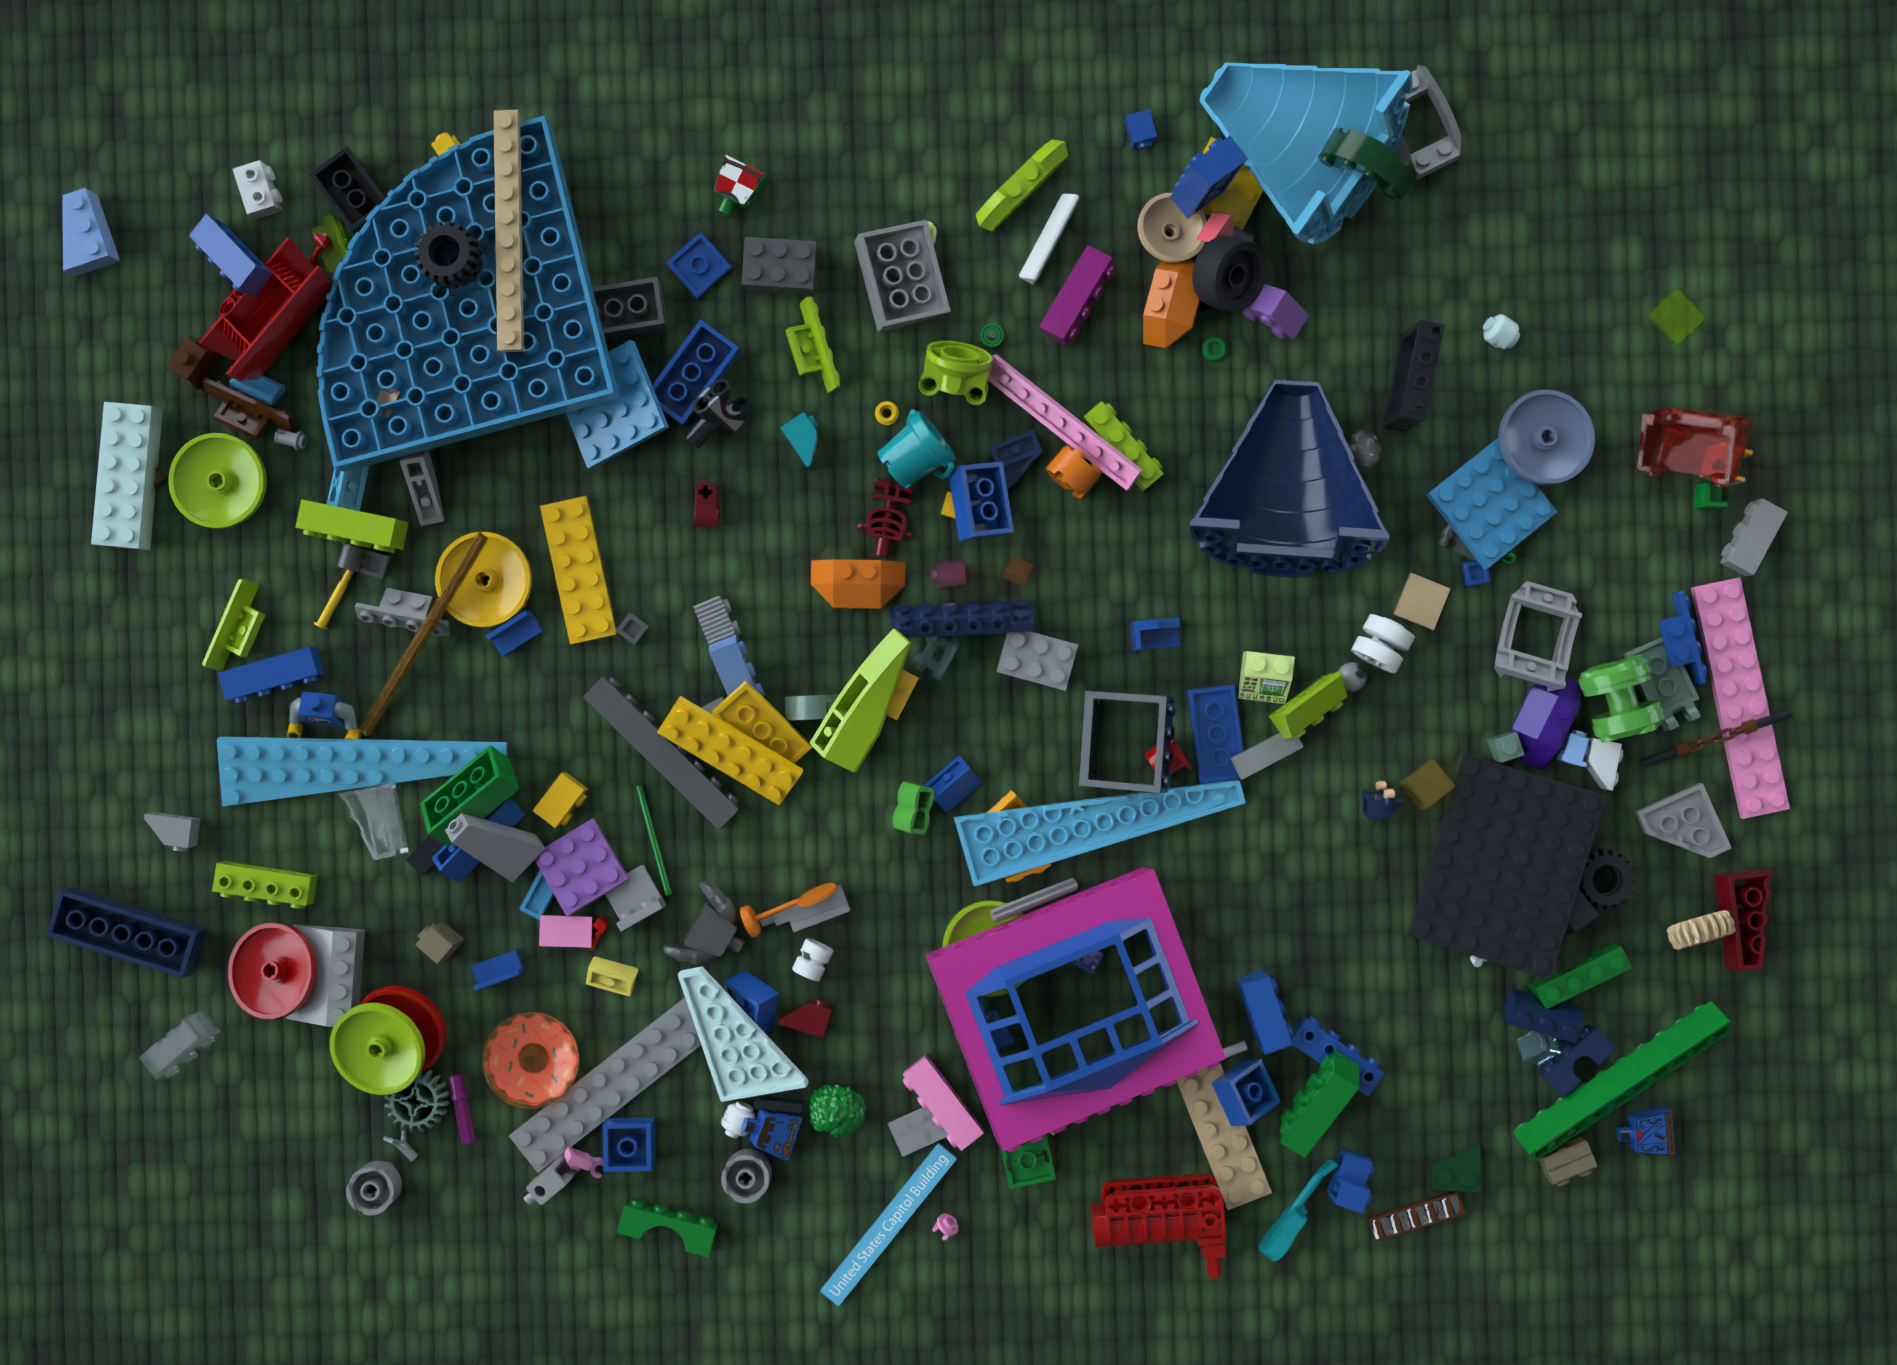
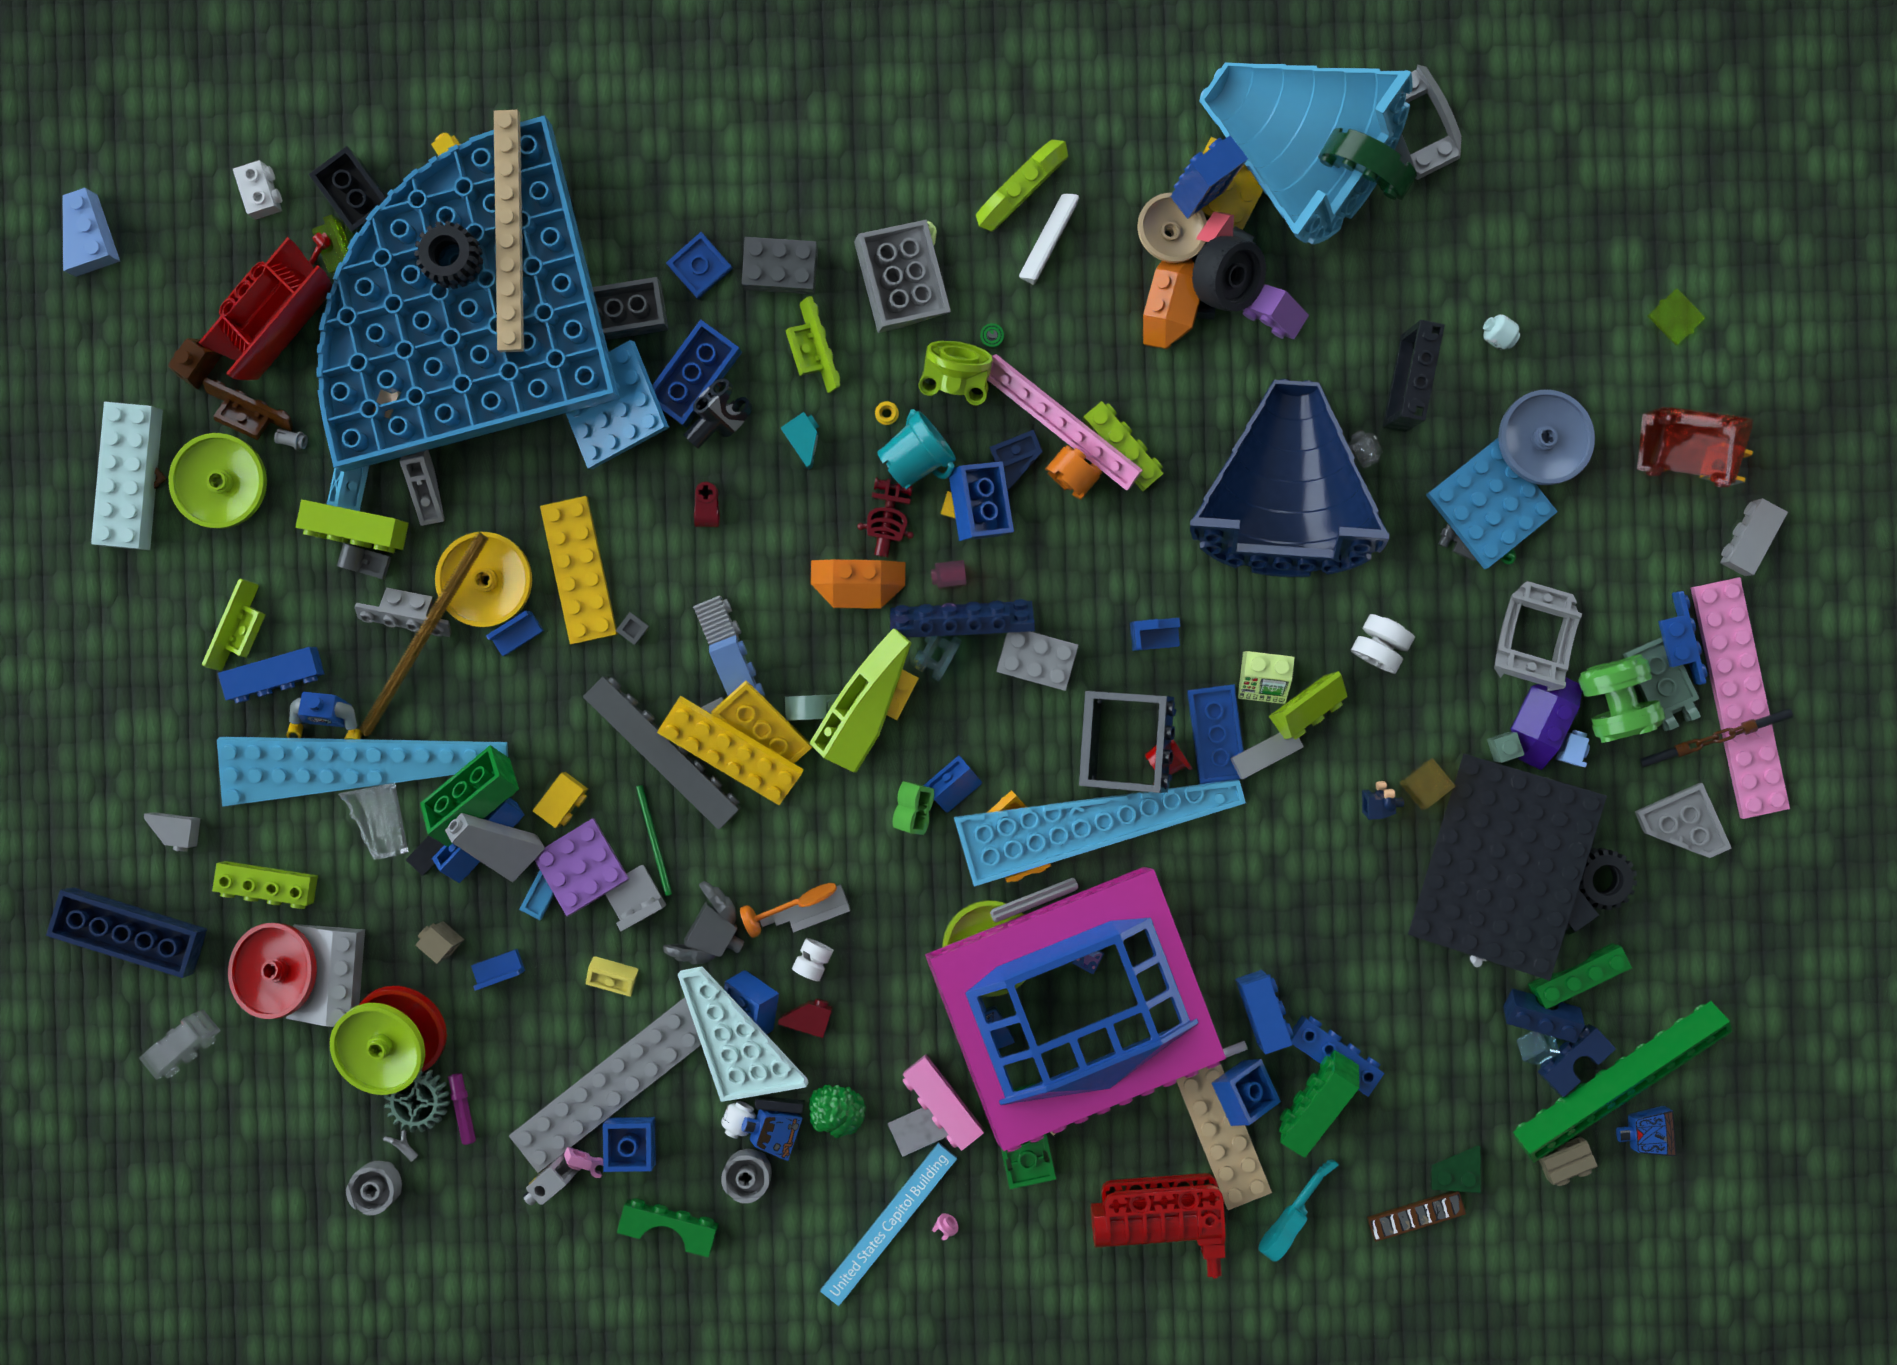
brick [189,213,273,296] -> none
dark azure tile [229,375,285,407] -> none
yellow piece [314,569,354,630] -> none
clear orange dish [482,1012,579,1109] -> none
bright pink piece [539,915,592,948] -> none
red hand [589,916,609,950] -> none
torso [714,154,768,217] -> none
clear orange plate [1002,556,1033,587] -> none
magenta brick [1039,245,1115,347] -> none
blue brick [1125,109,1157,150] -> none
green tile [1202,337,1226,362] -> none
blue brick [1326,1147,1374,1214] -> none
light grey piece [1338,662,1367,692] -> none
tan piece [1393,573,1451,630] -> none
blue tile [1461,561,1491,587] -> none
white slope [1582,738,1623,791] -> none
tan gear [1667,910,1736,950] -> none
green panel [1694,483,1728,509] -> none
dark red wedge [1714,868,1773,972] -> none

